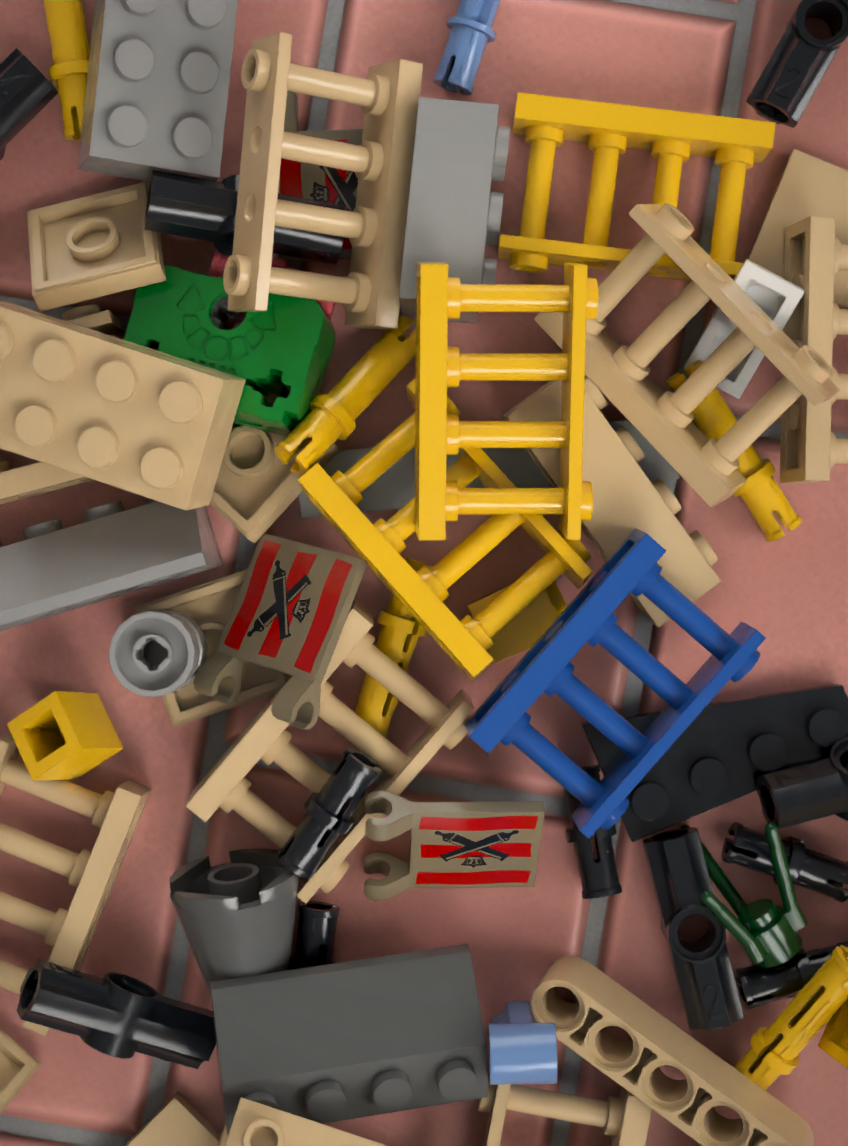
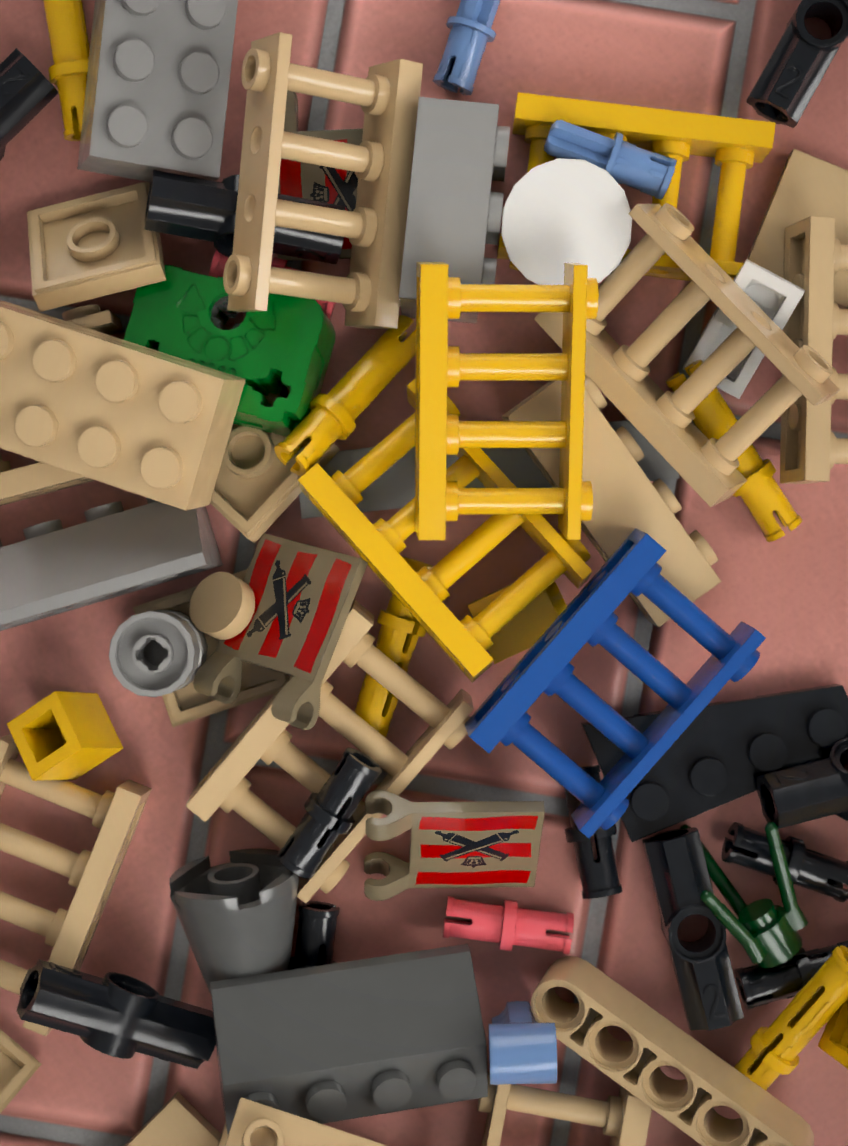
none -> tan tile [189,572,255,640]
none -> coral pin [443,896,574,955]
none -> white tile [501,158,632,285]
none -> medium blue axle [544,120,677,200]

